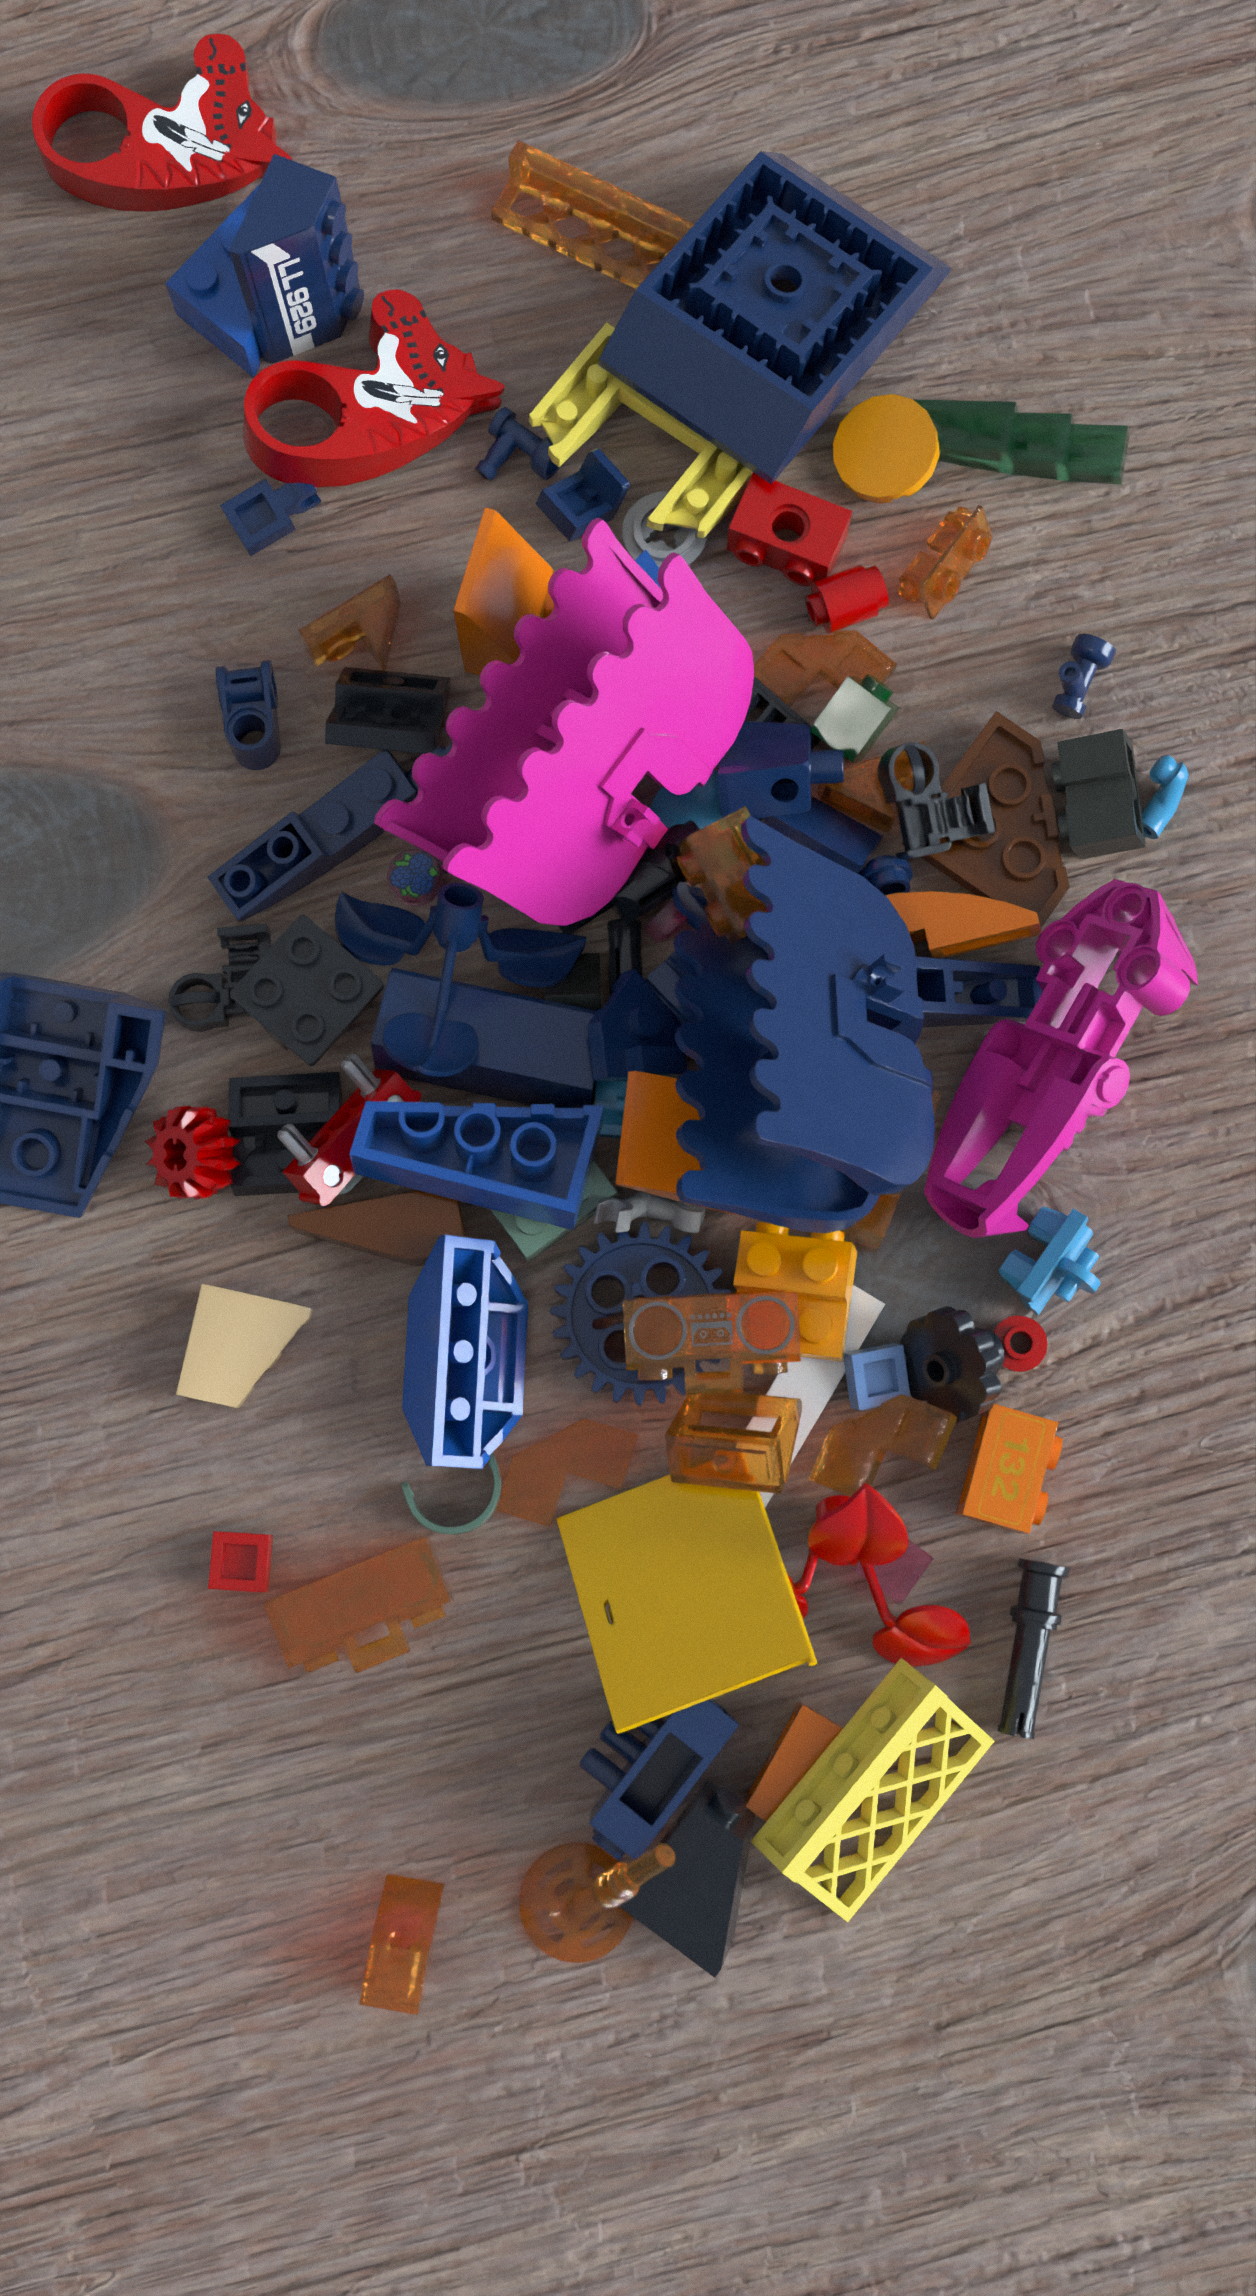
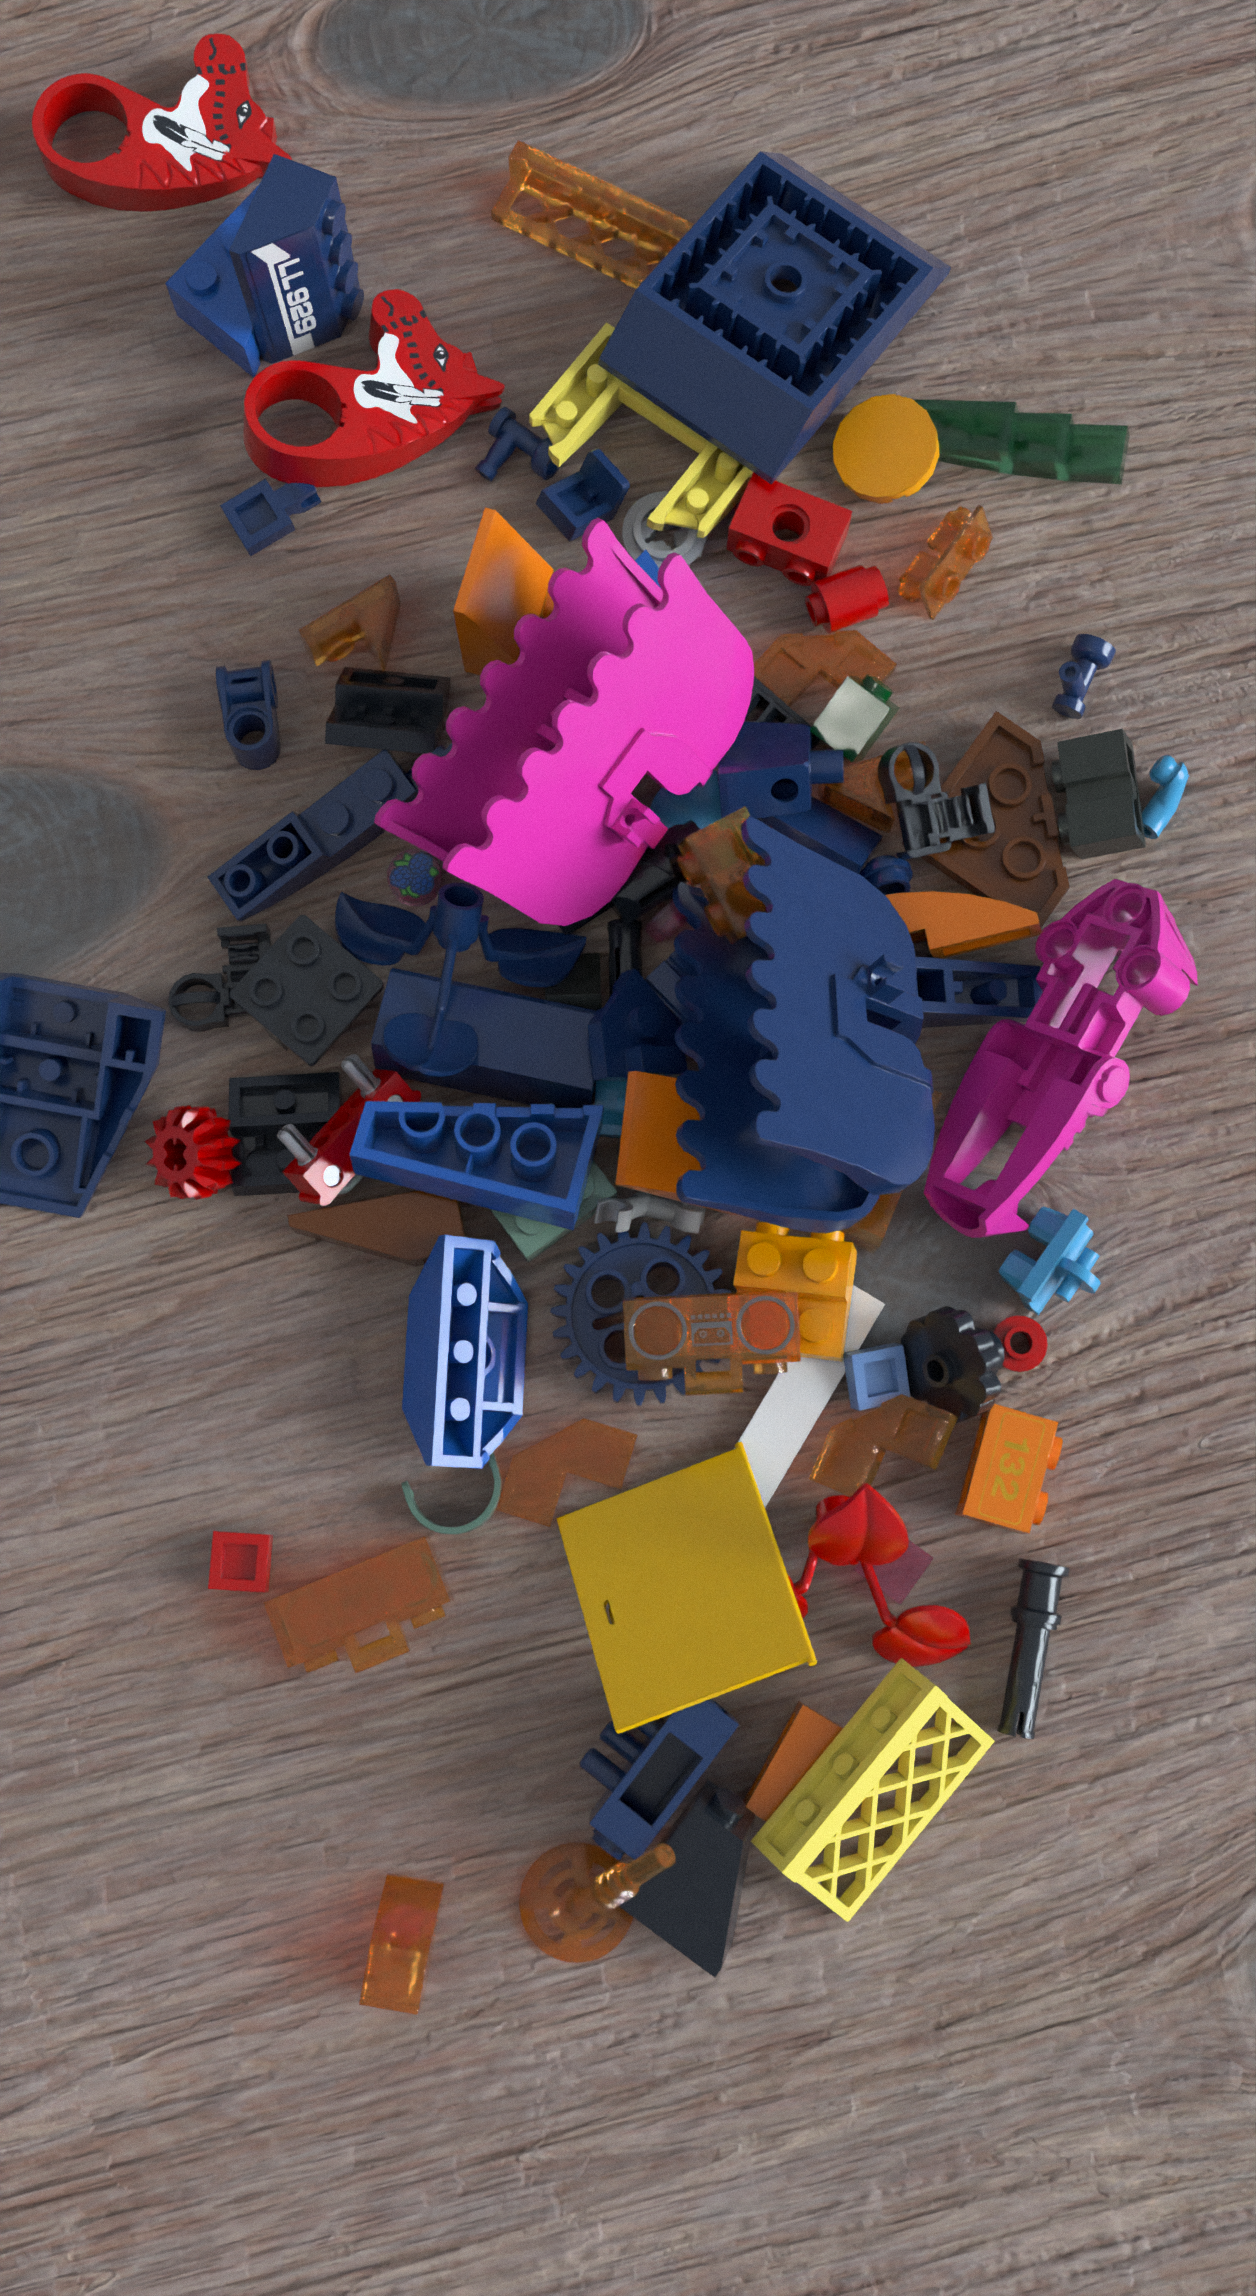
tan slope [176,1284,313,1409] -> none
clear orange tile [665,1388,802,1494] -> none

